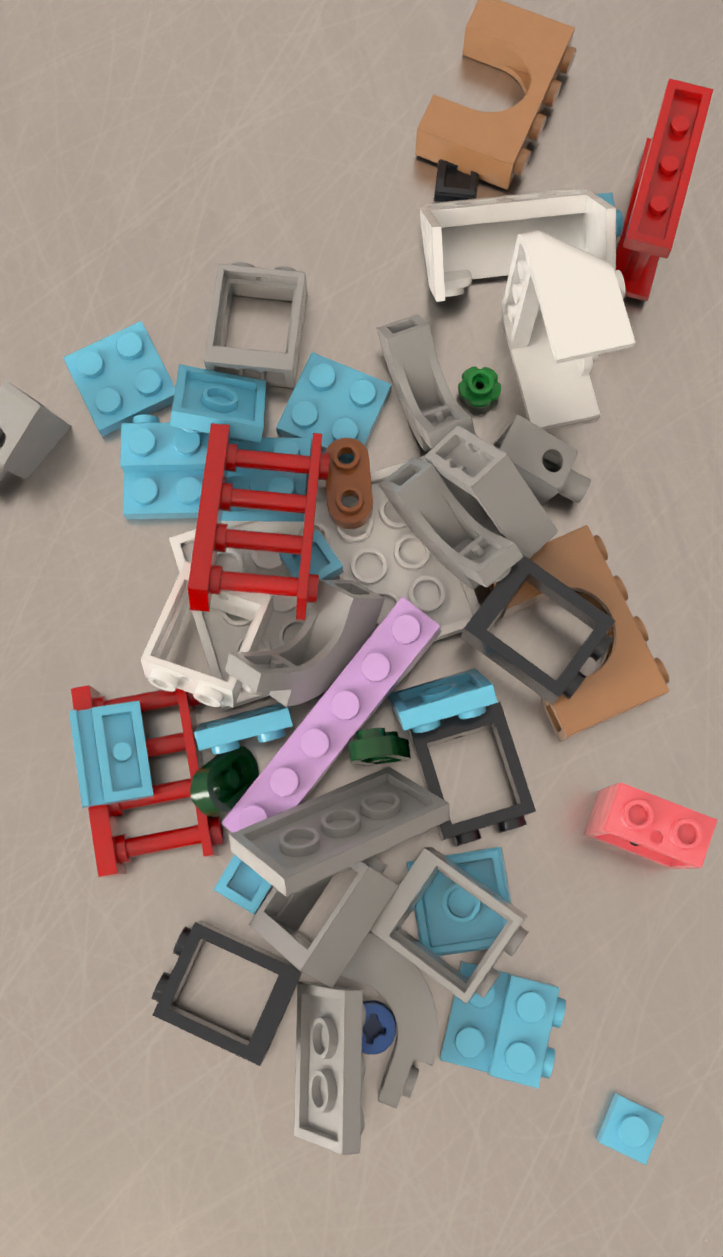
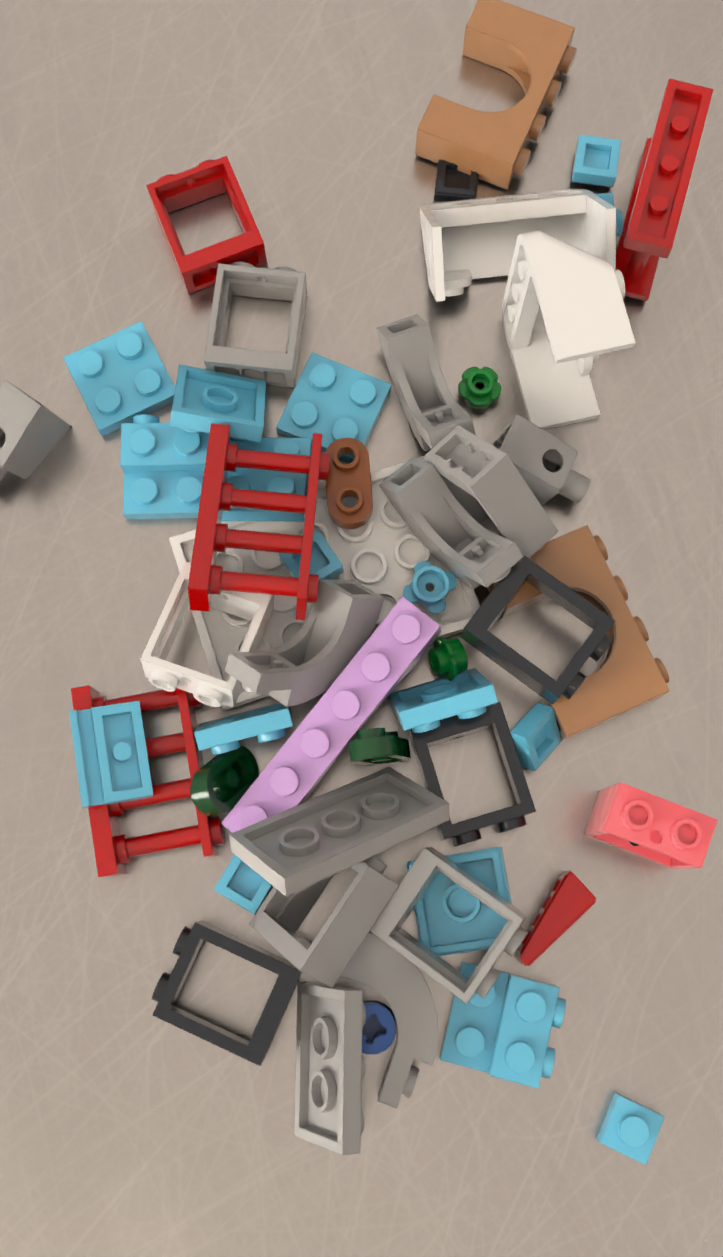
none -> red window [146,156,268,294]
none -> medium azure plate [403,561,457,614]
none -> green plate [428,637,468,681]
none -> medium azure plate [510,702,562,771]
none -> red slope [514,871,597,966]
none -> medium azure plate [571,134,621,187]

